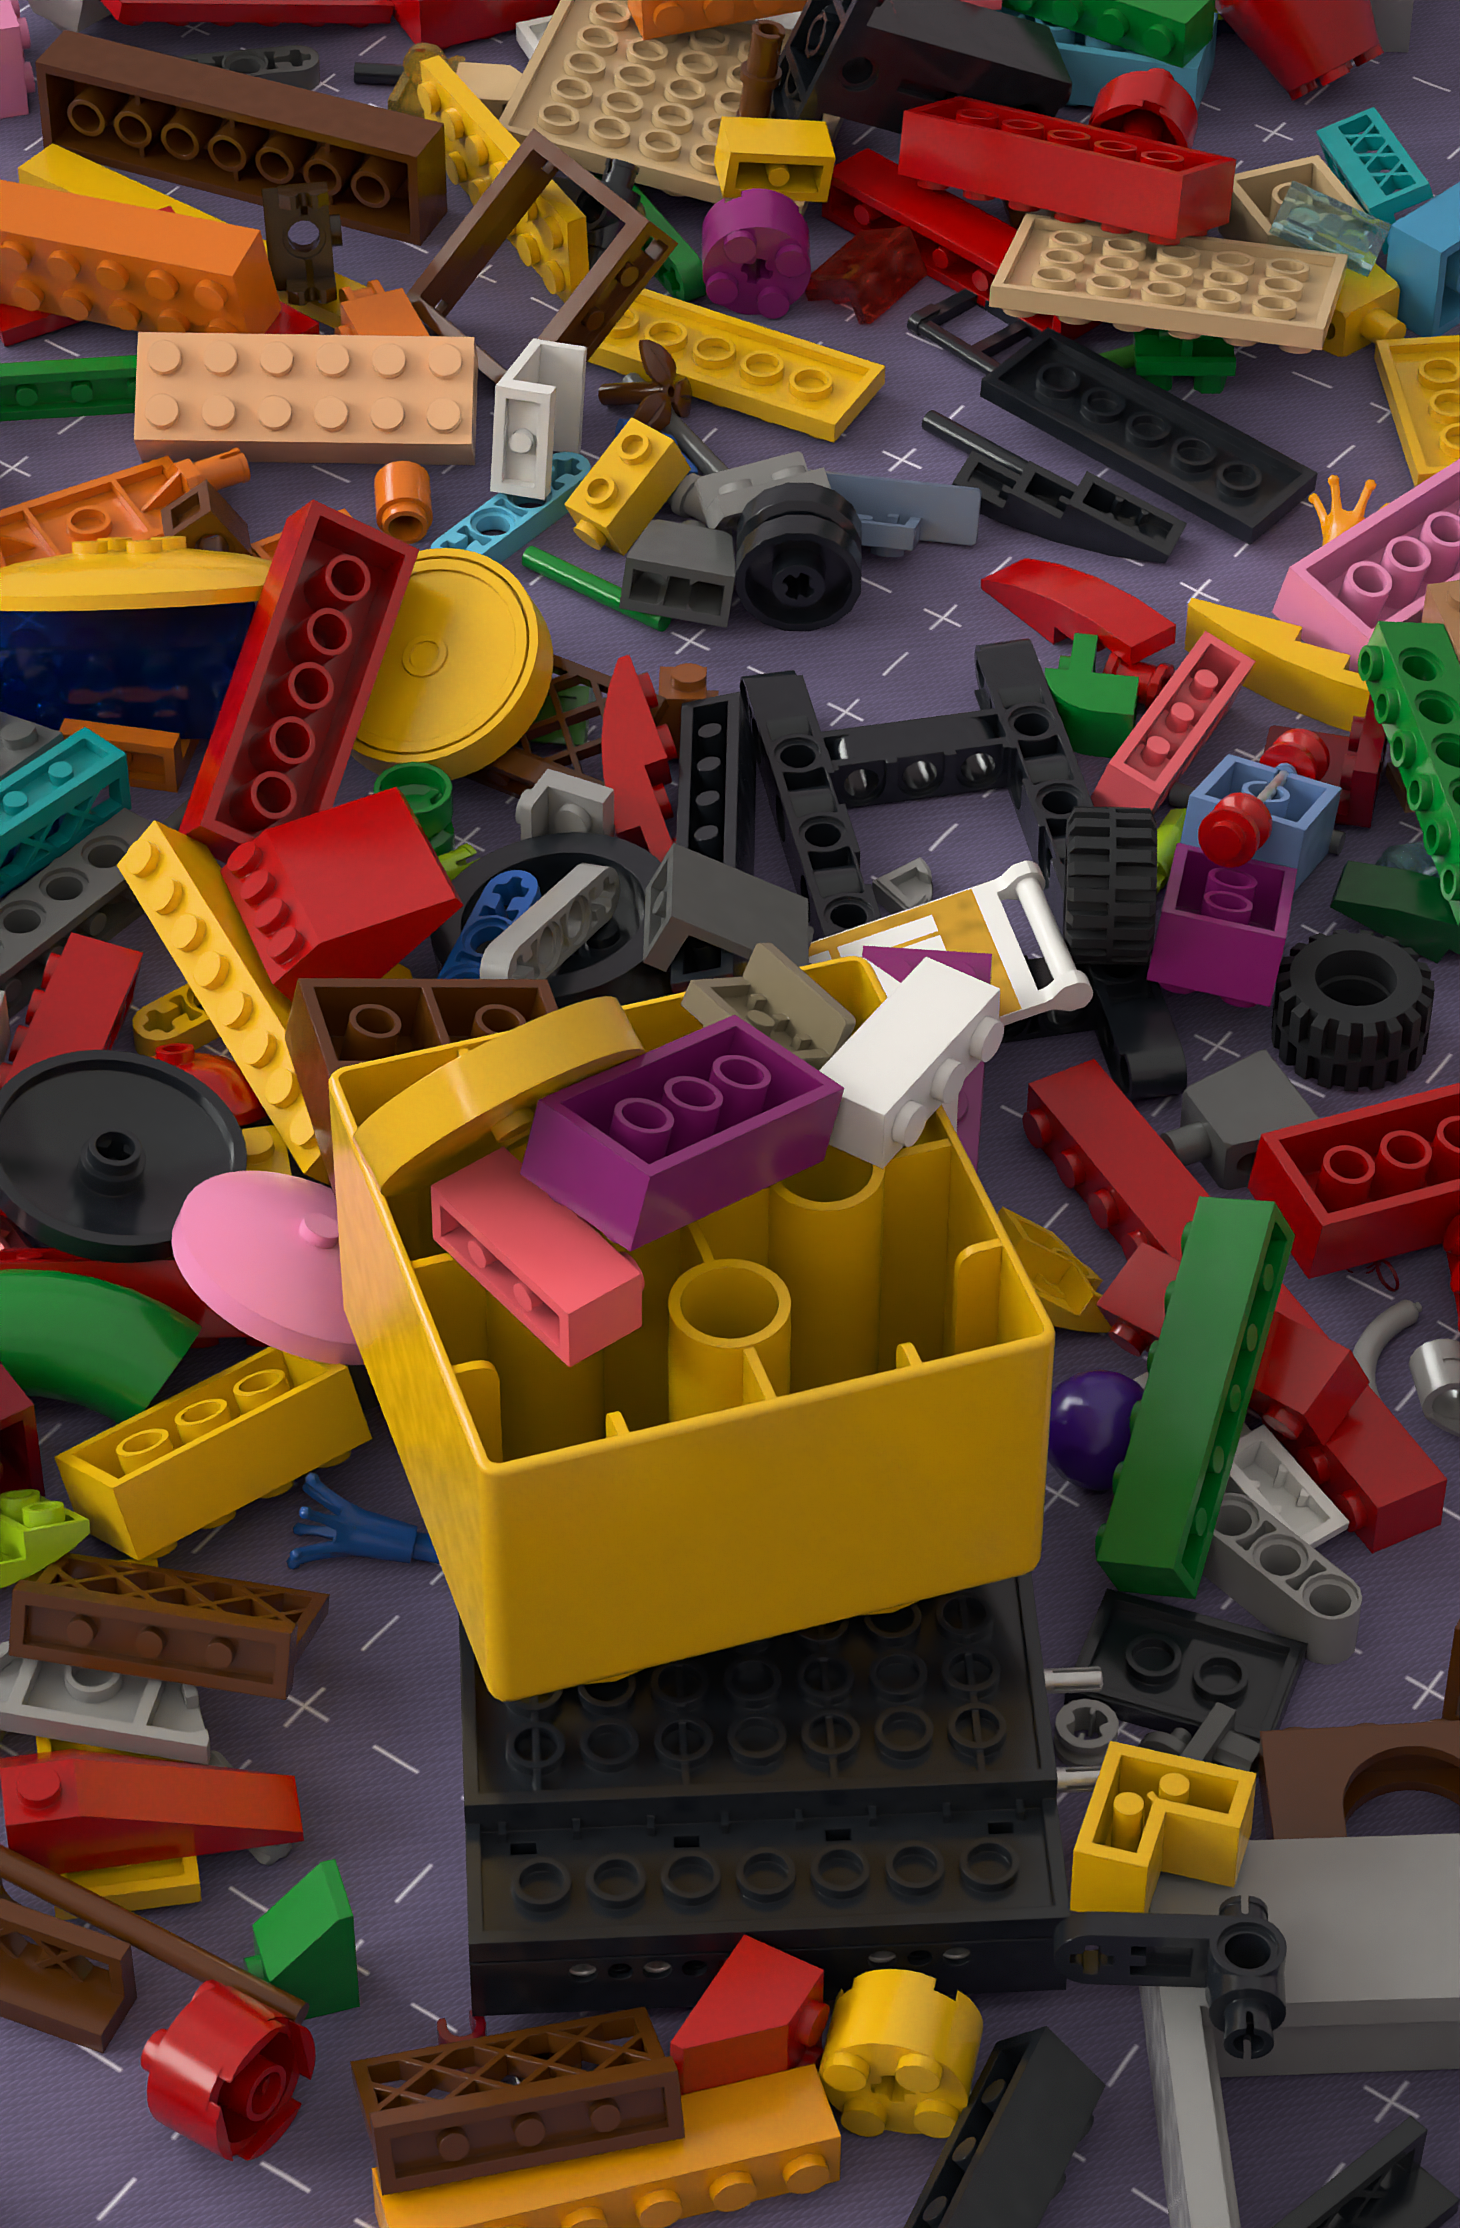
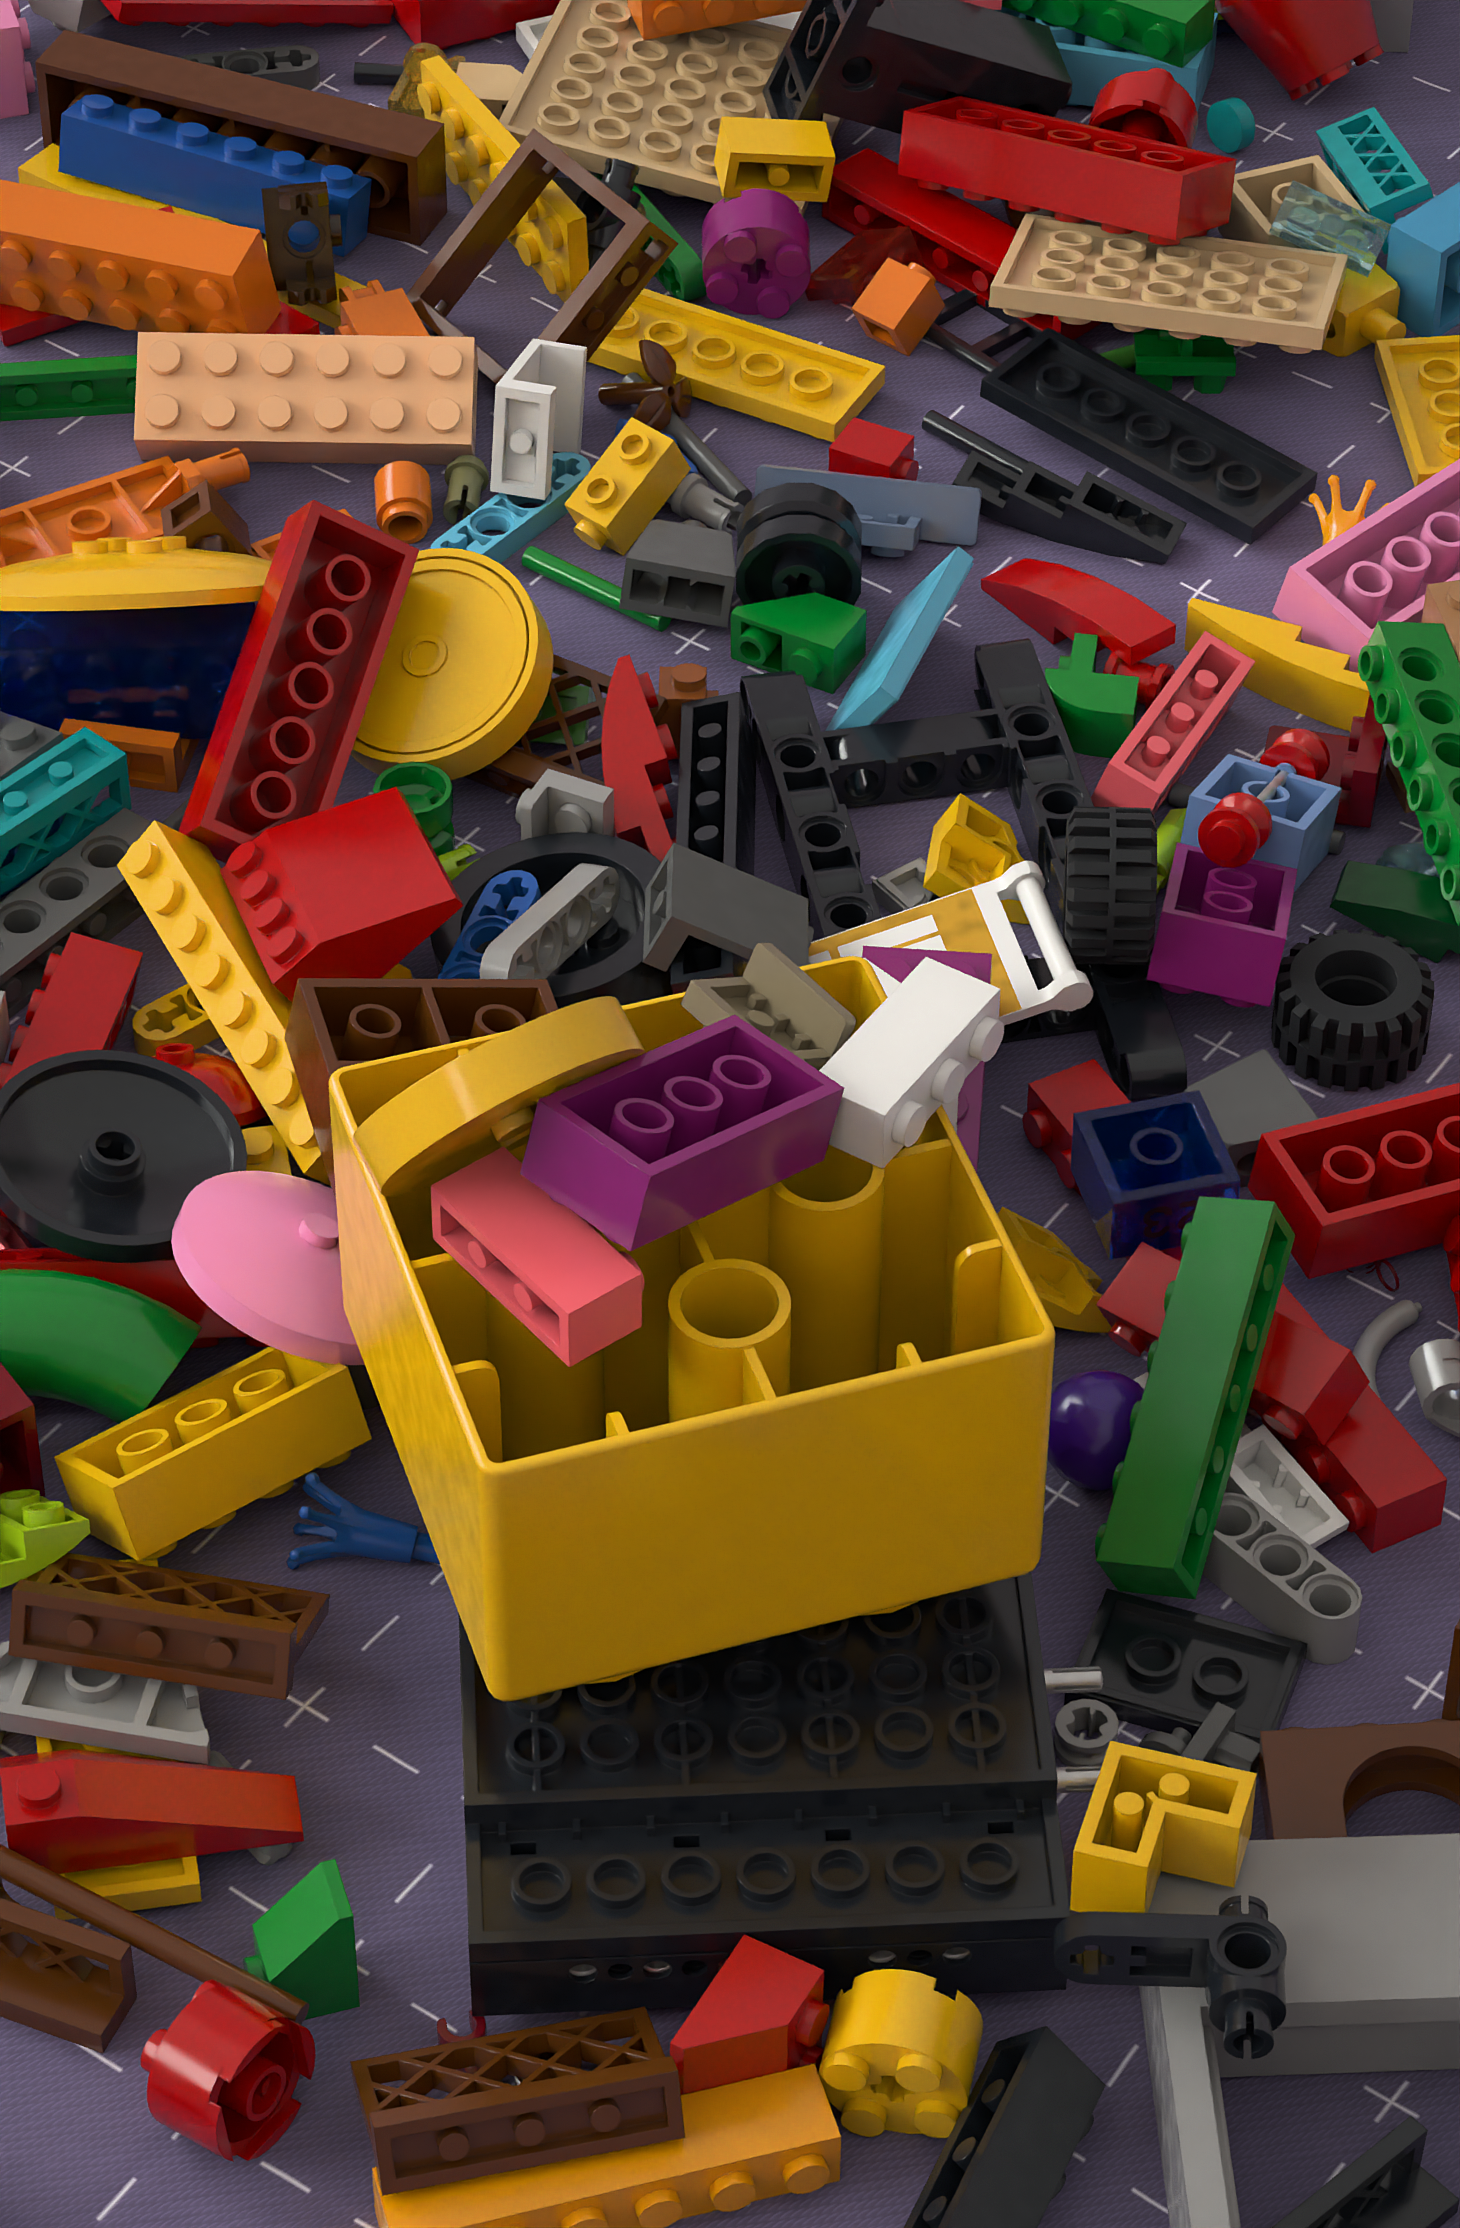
light grey bracket [695,451,831,531] -> none
reddish brown pin [736,20,786,119] -> none
none -> blue brick [58,94,372,257]
none -> olive pin [443,455,489,525]
none -> green slope [731,592,867,694]
none -> medium azure tile [826,546,974,731]
none -> red brick [828,417,919,481]
none -> orange brick [851,257,945,357]
none -> yellow slope [923,793,1030,925]
none -> clear blue brick [1071,1090,1241,1260]
none -> teal tile [1206,97,1256,153]

